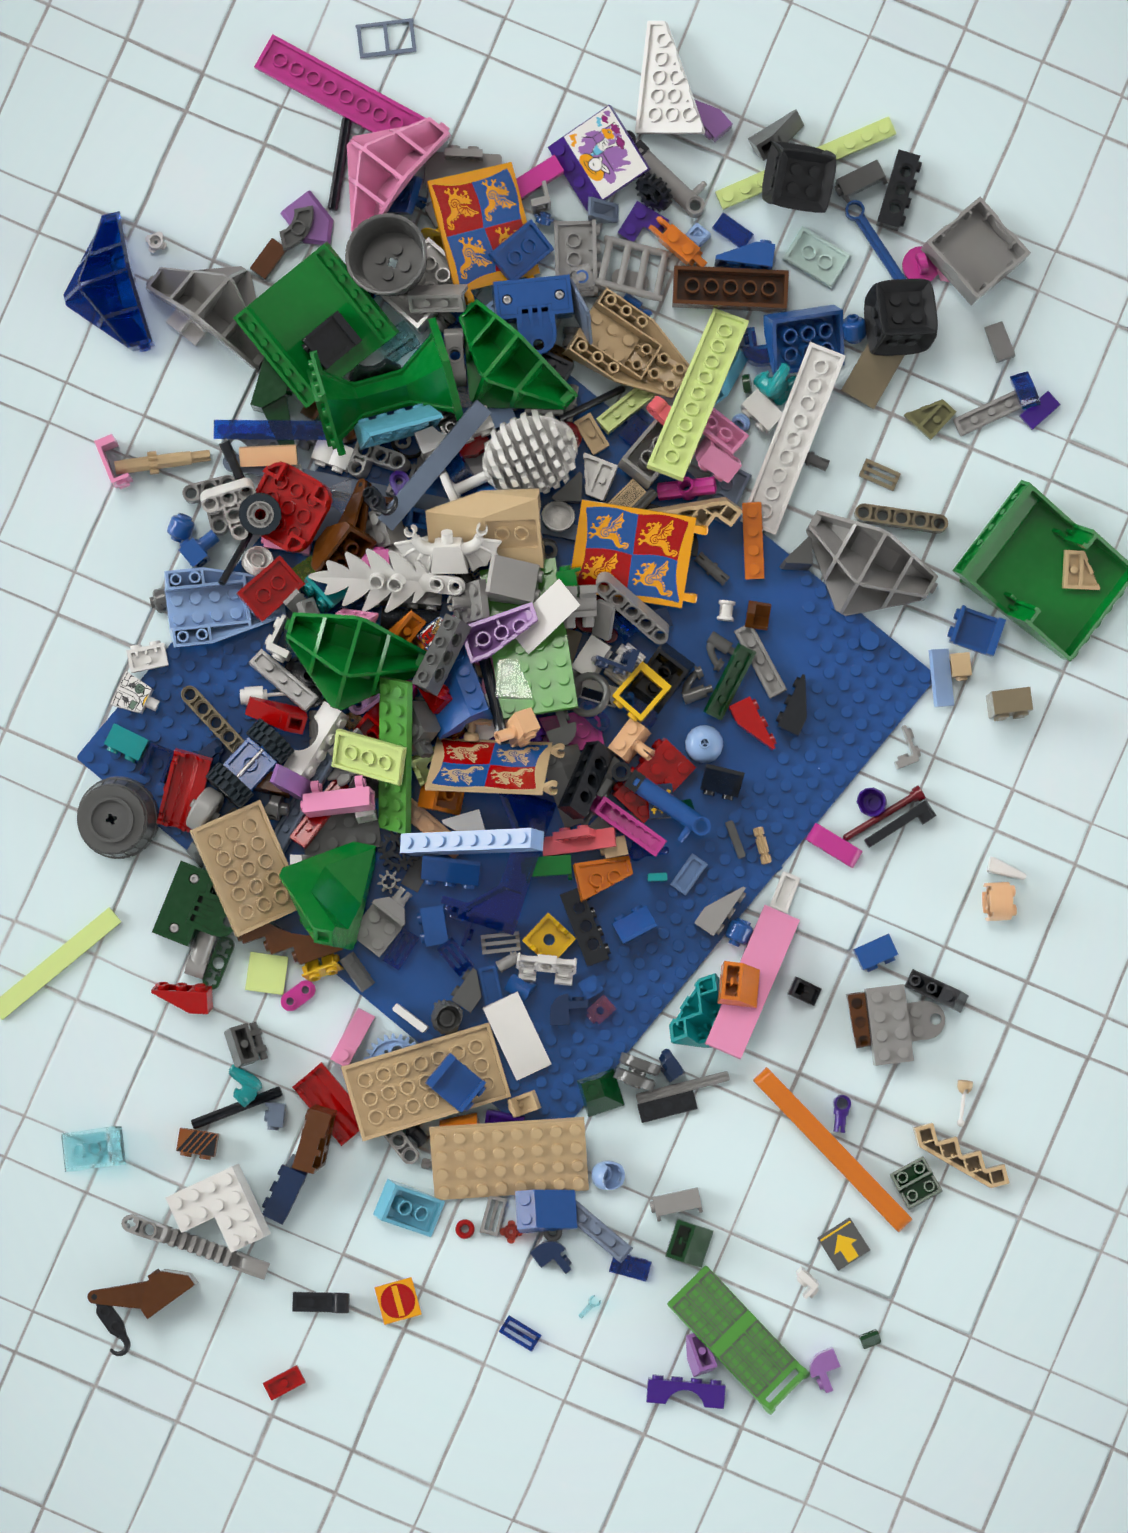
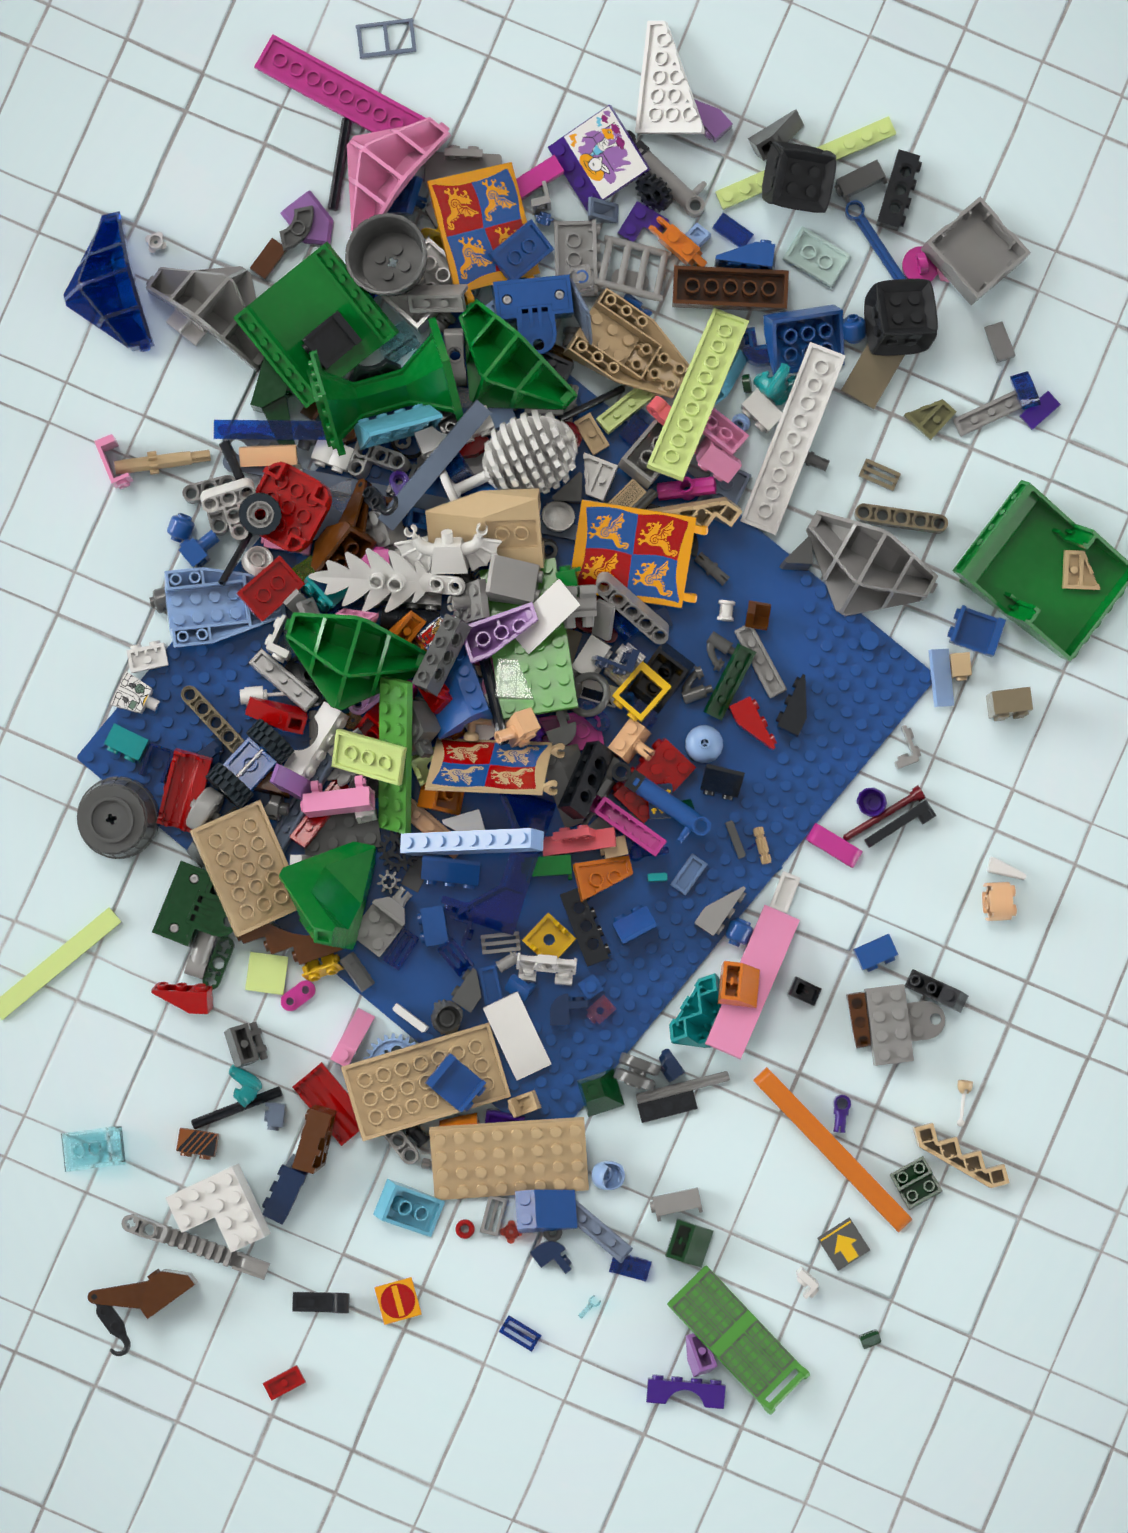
orange plate [742,502,765,580] -> none
medium lavender brick [809,1347,841,1393] -> none

